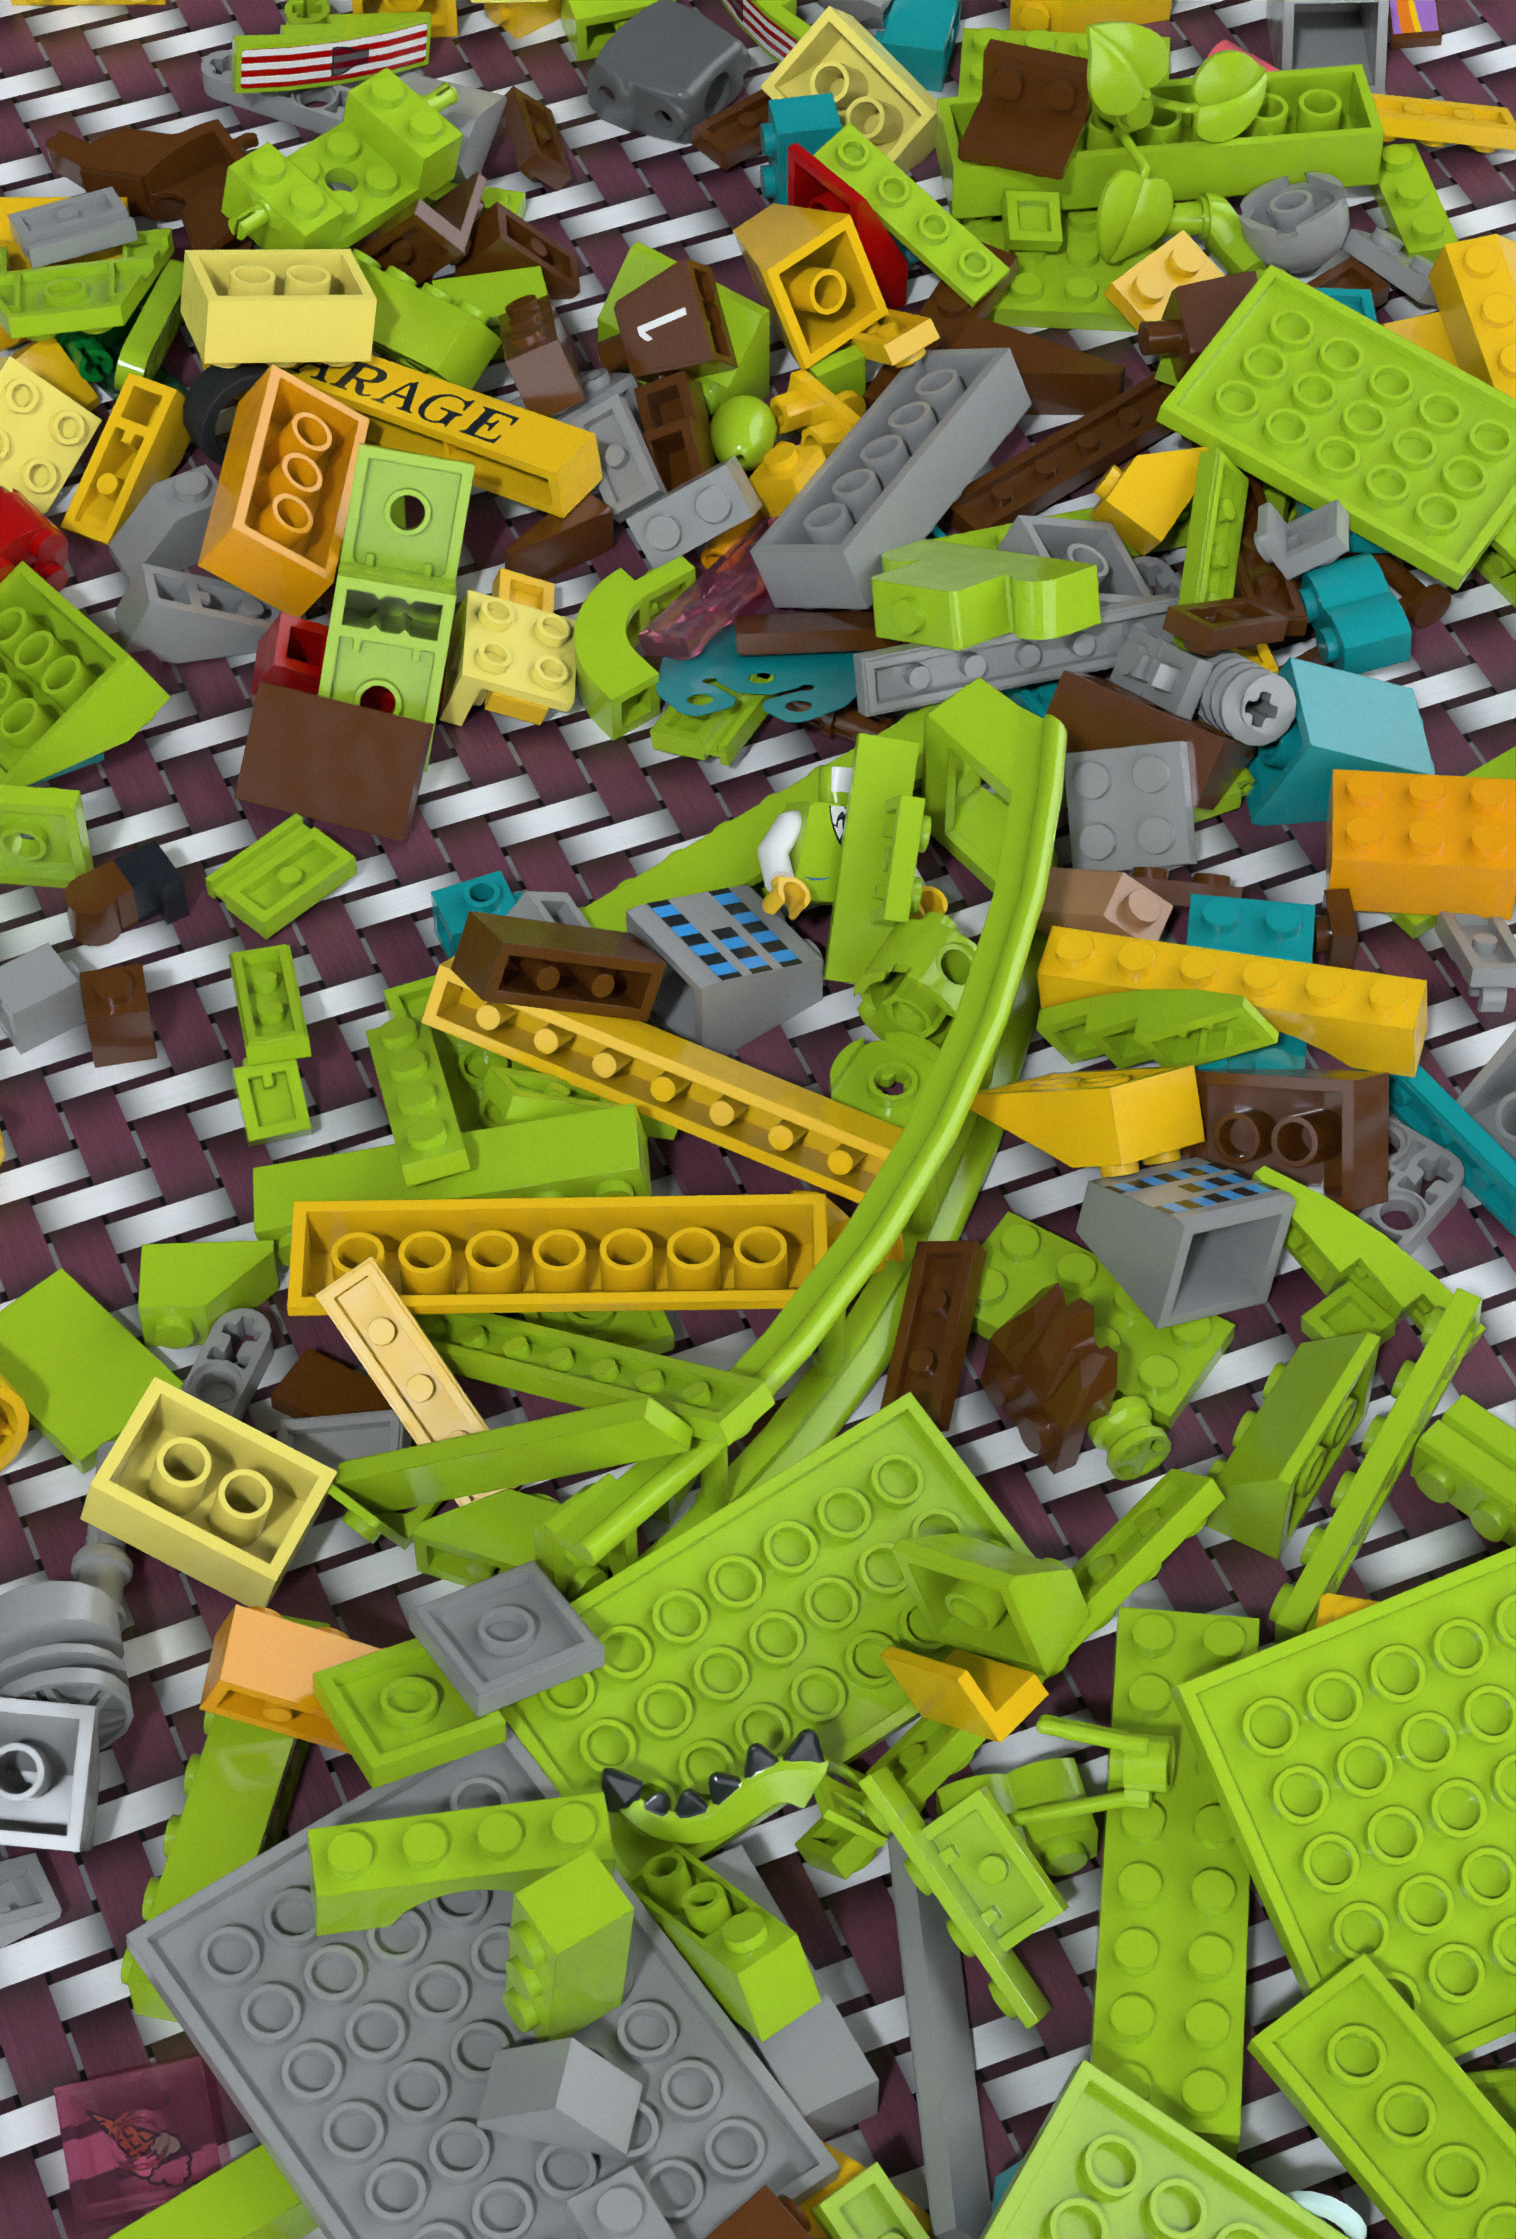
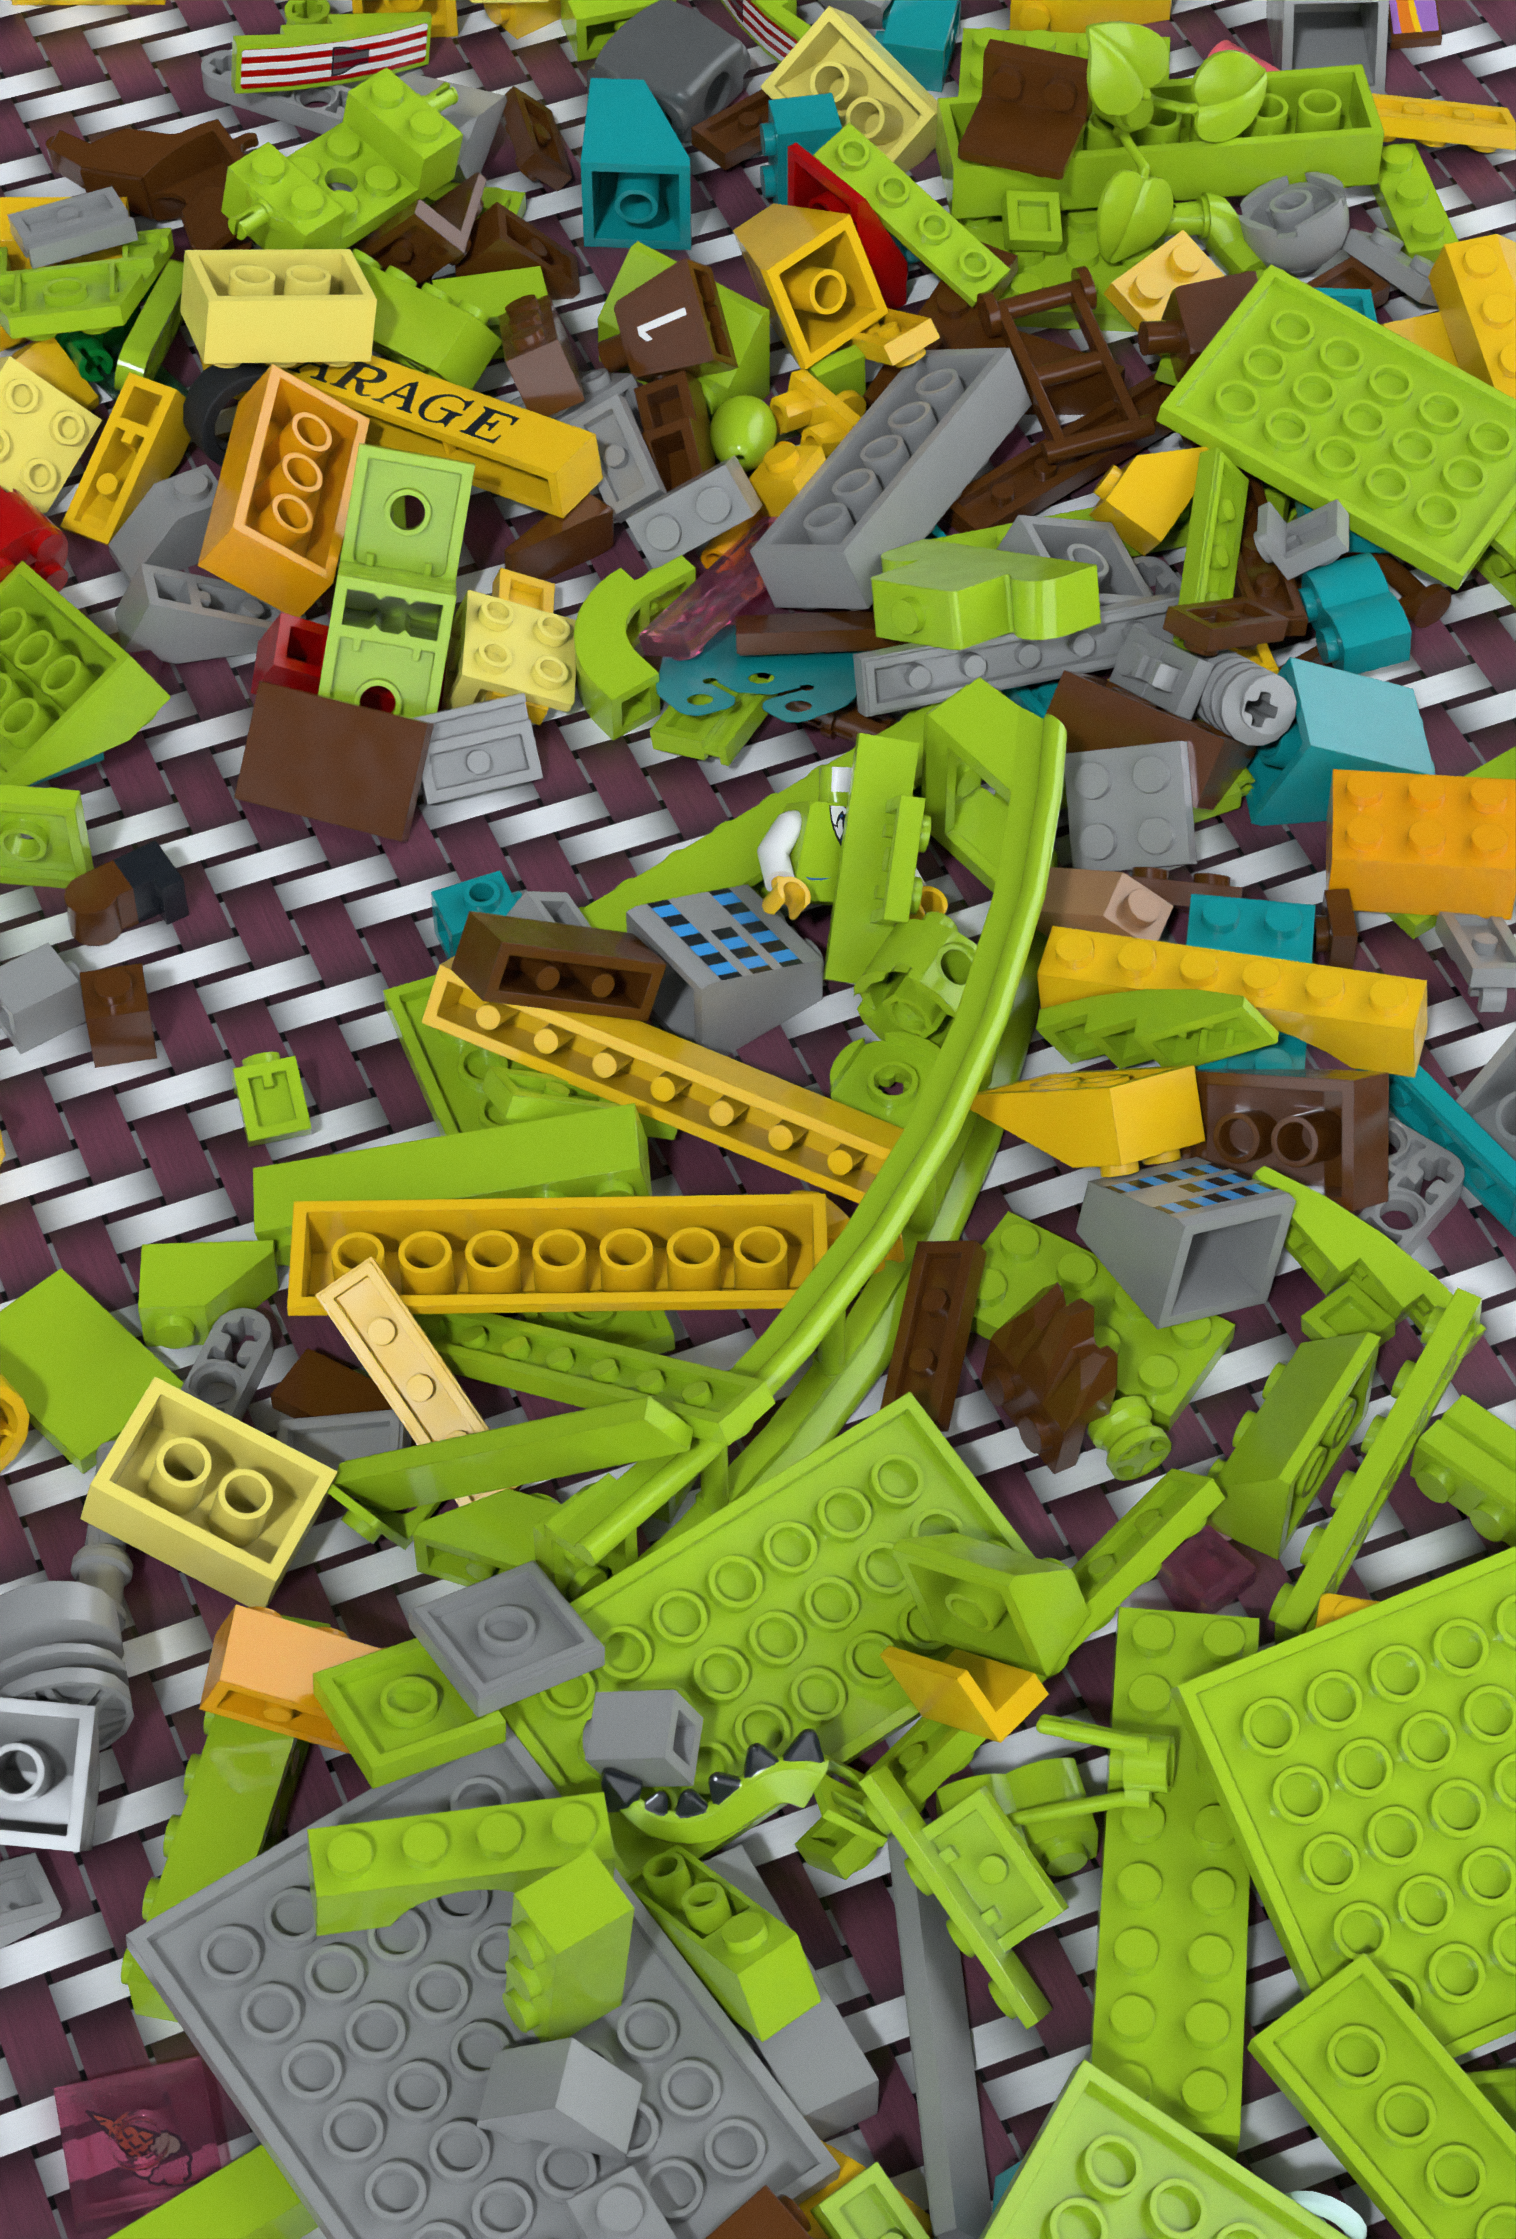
lime plate [205,813,358,940] -> none
lime tile [228,944,311,1066] -> none
lime plate [365,1015,471,1187] -> none
none -> light grey plate [412,693,543,805]
none -> teal slope [580,78,692,250]
none -> light grey brick [583,1690,703,1787]
none -> reddish brown piece [977,266,1155,465]
none -> clear pink plate [1158,1525,1257,1615]

